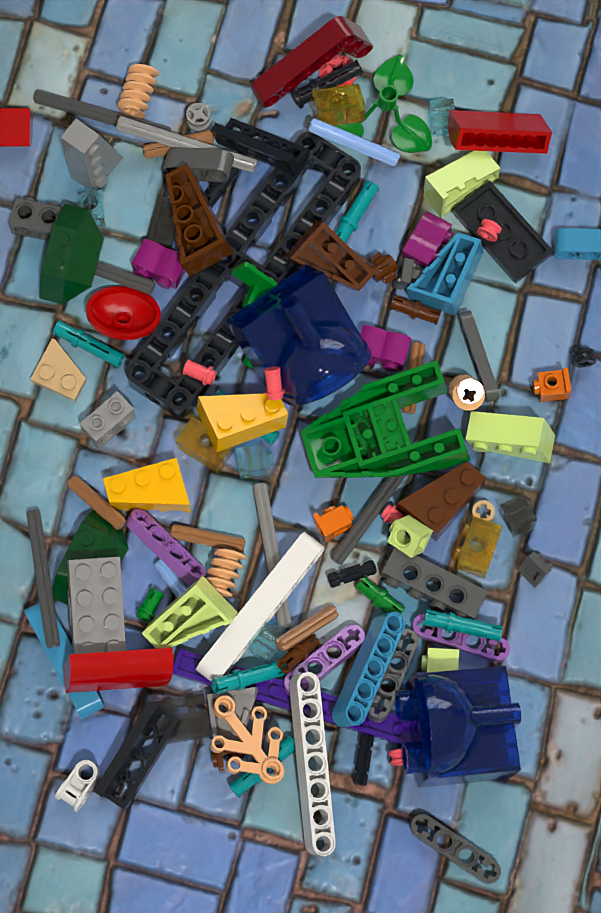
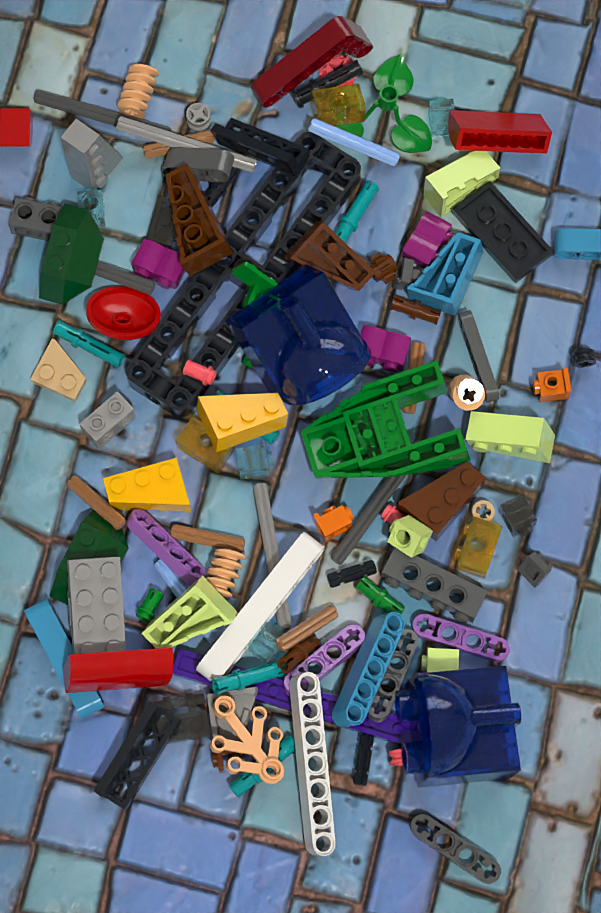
dark grey axle [26,509,60,649] -> none
white piece [55,760,100,813] -> none
coral pin [264,366,285,400] -> none
teal pin [423,609,503,642] -> none
coral bush [477,219,502,242] -> none

